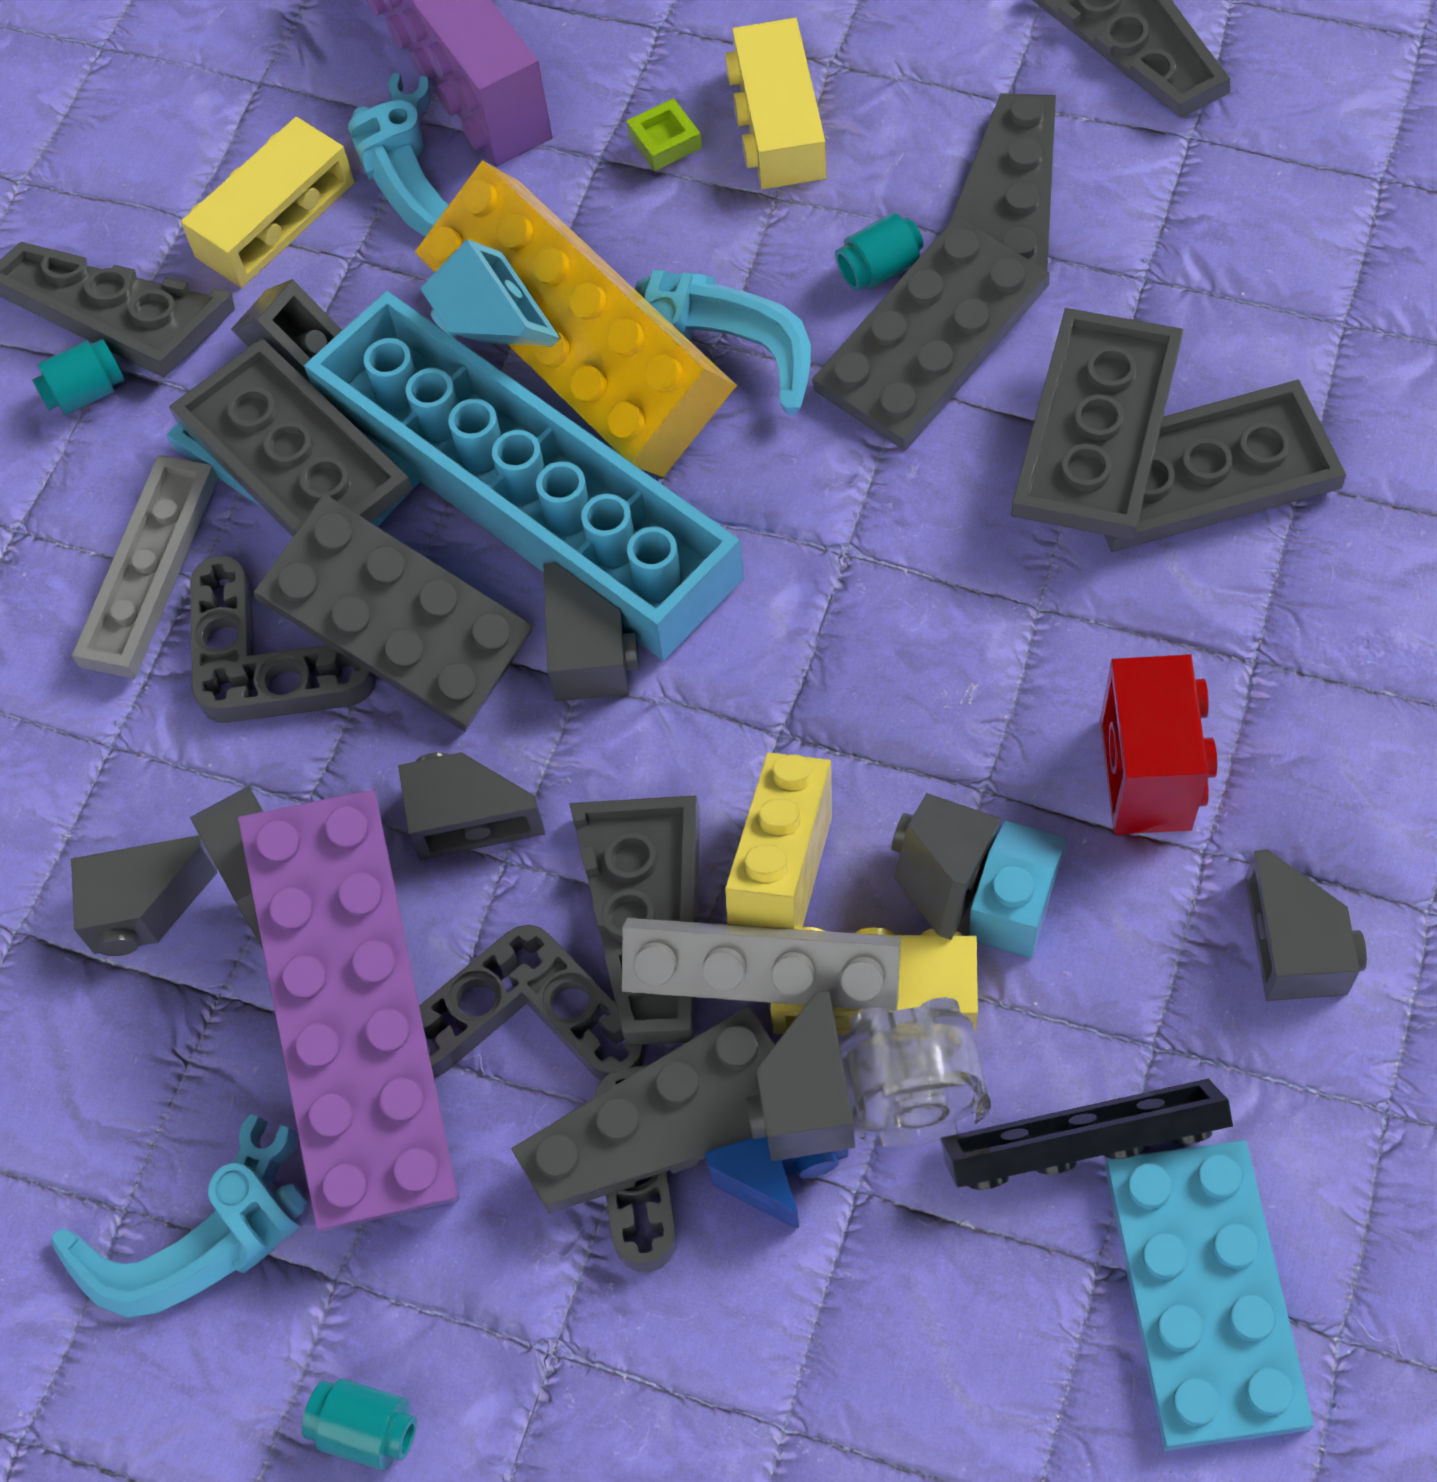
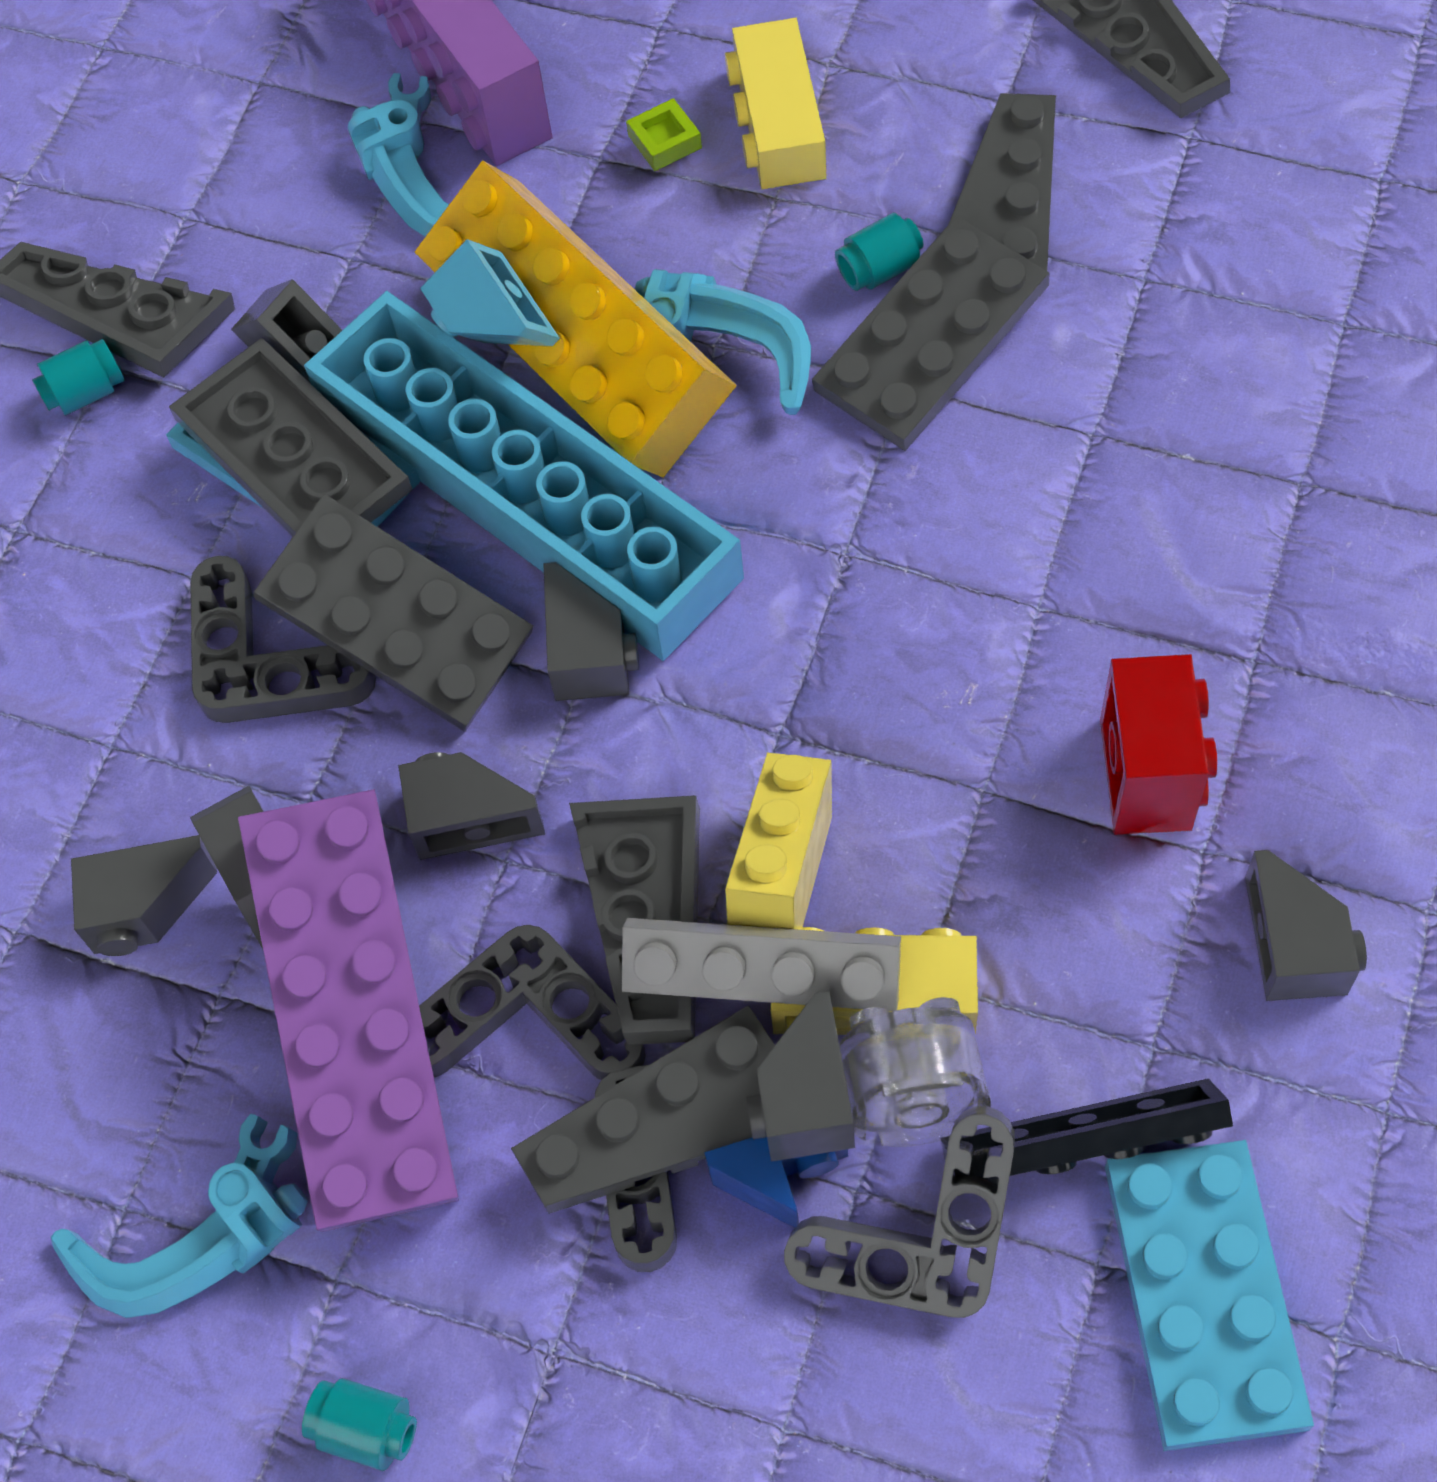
light grey plate [71,455,218,679] -> none
light yellow brick [180,116,355,289] -> none
dark grey slope [891,793,1001,940] -> none
medium azure slope [969,820,1068,959] -> none
dark grey plate [1011,308,1184,540] -> none
dark grey plate [1104,379,1346,553] -> none
none -> dark grey beam [784,1106,1015,1318]

